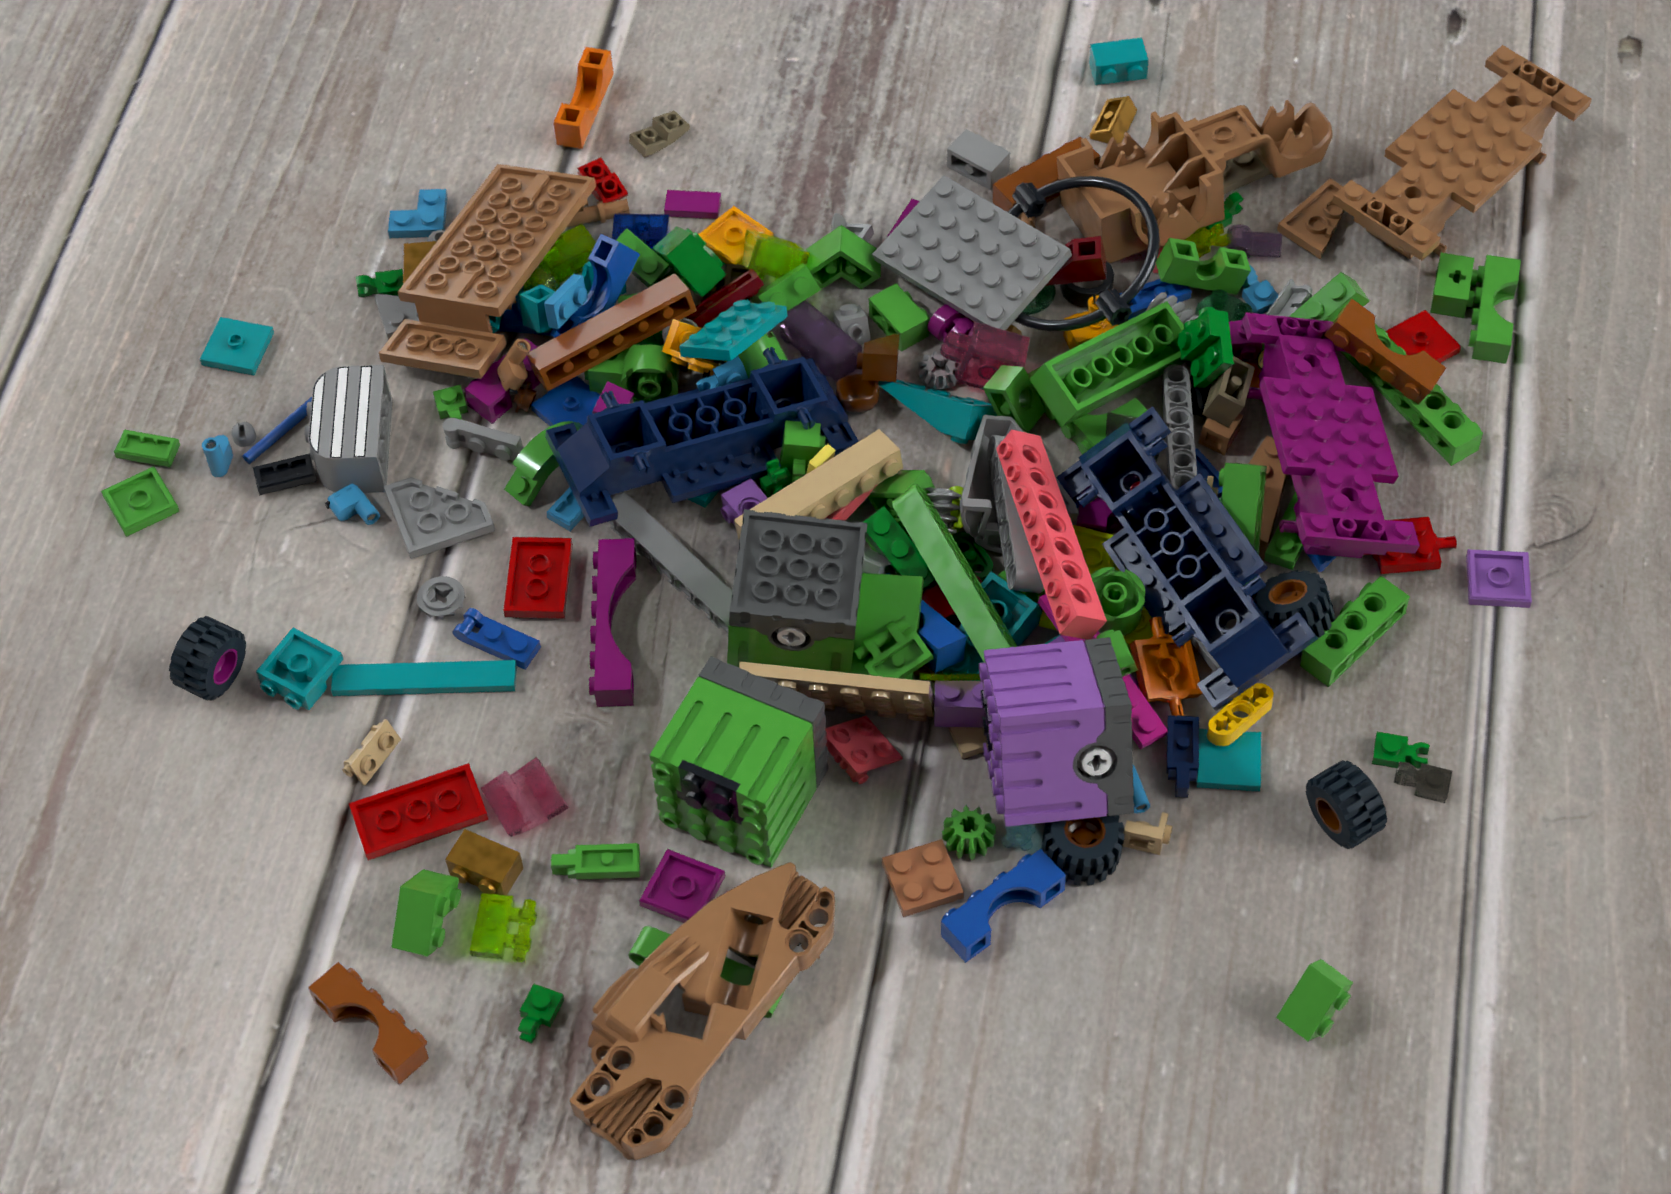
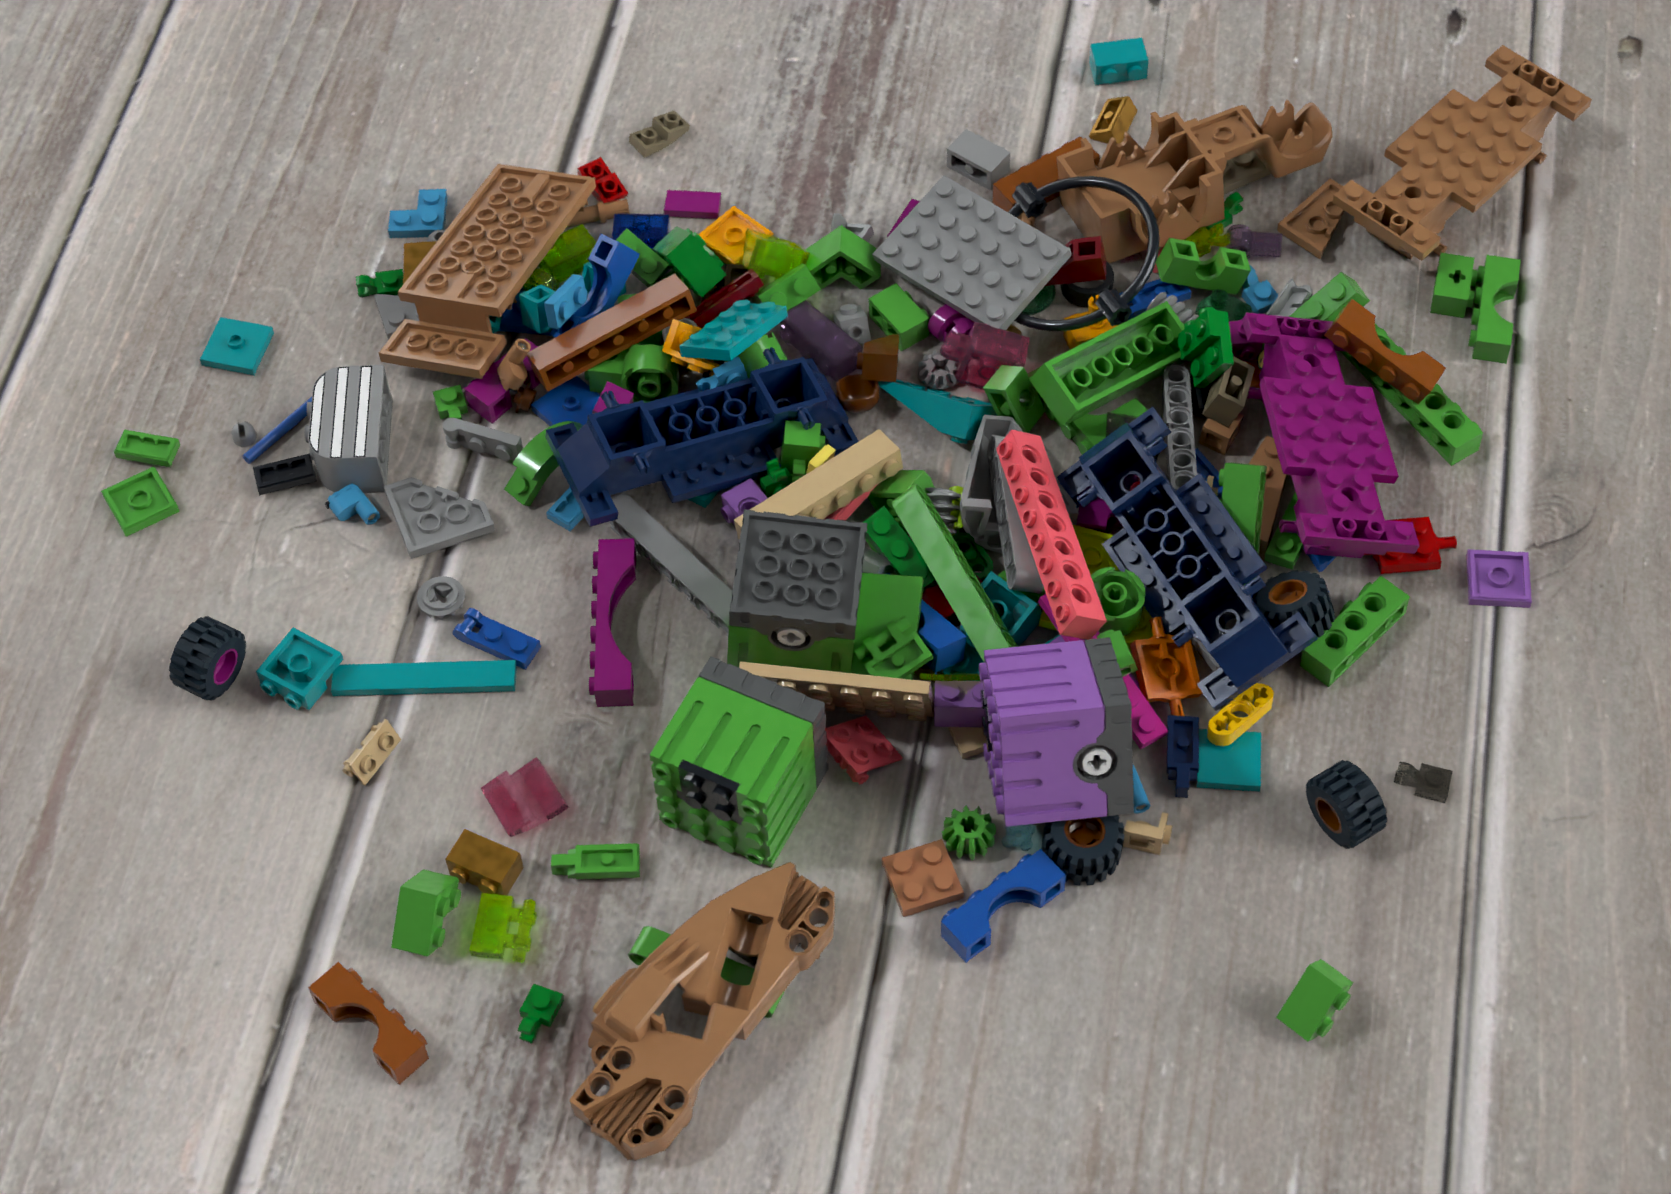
dark azure piece [202,435,233,477] -> none
red plate [349,763,489,861] -> none
red plate [503,537,573,618] -> none
orange arch [553,47,614,149] -> none
magenta plate [639,849,725,923] -> none
green plate [1372,731,1430,769] -> none
red plate [1386,310,1461,363] -> none

